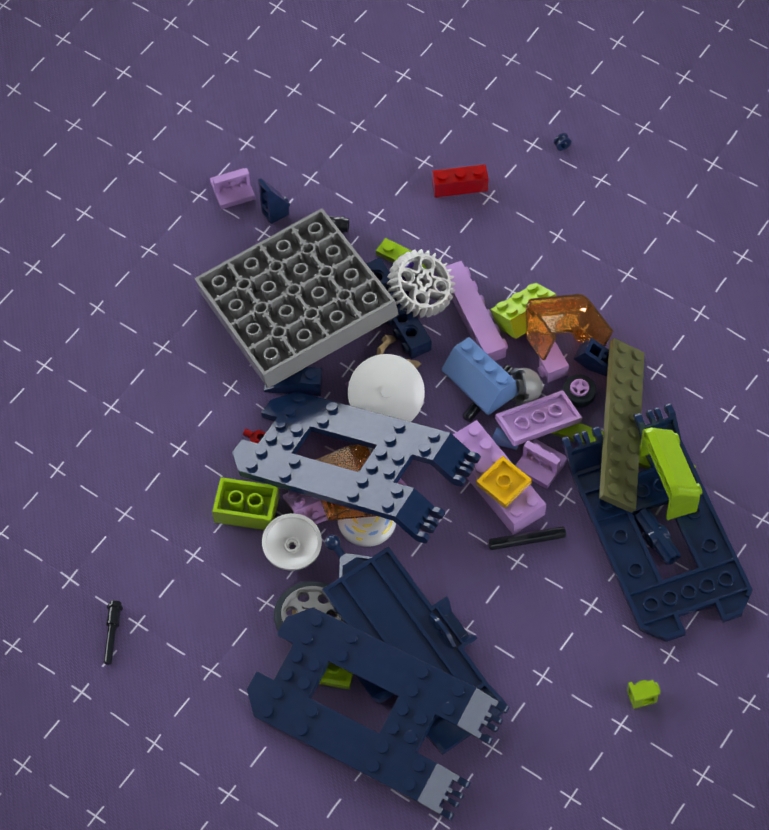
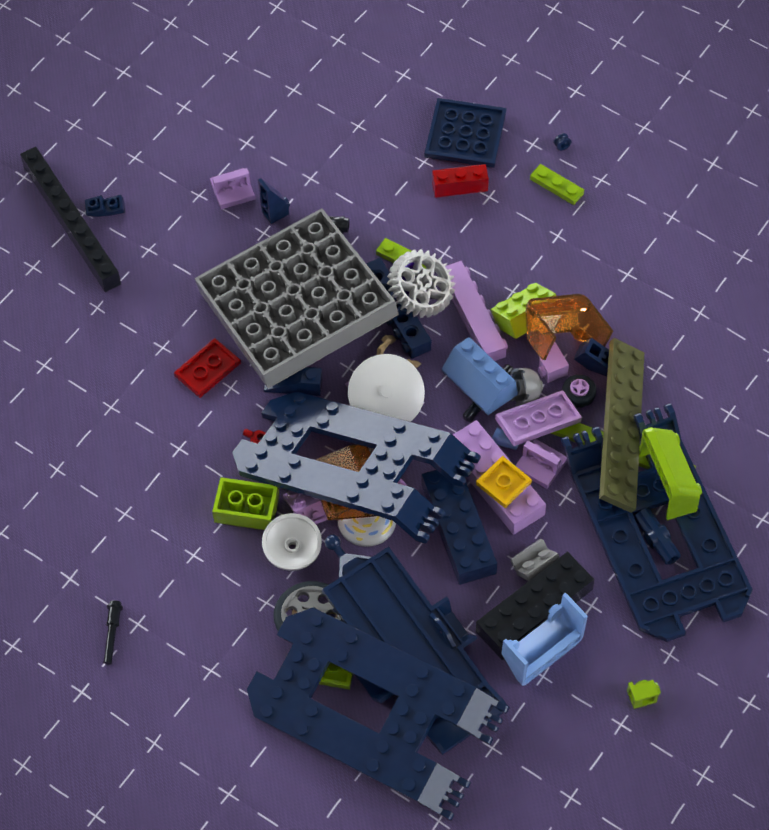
black axle [488,526,566,550] -> none
none -> black brick [20,146,121,292]
none -> dark blue slope [85,195,125,217]
none -> red tile [174,338,241,398]
none -> dark blue brick [421,470,497,585]
none -> dark blue plate [424,98,507,168]
none -> black brick [476,551,595,660]
none -> light blue windscreen [501,593,588,686]
none -> light grey bracket [511,539,560,581]
none -> lime plate [530,164,585,205]

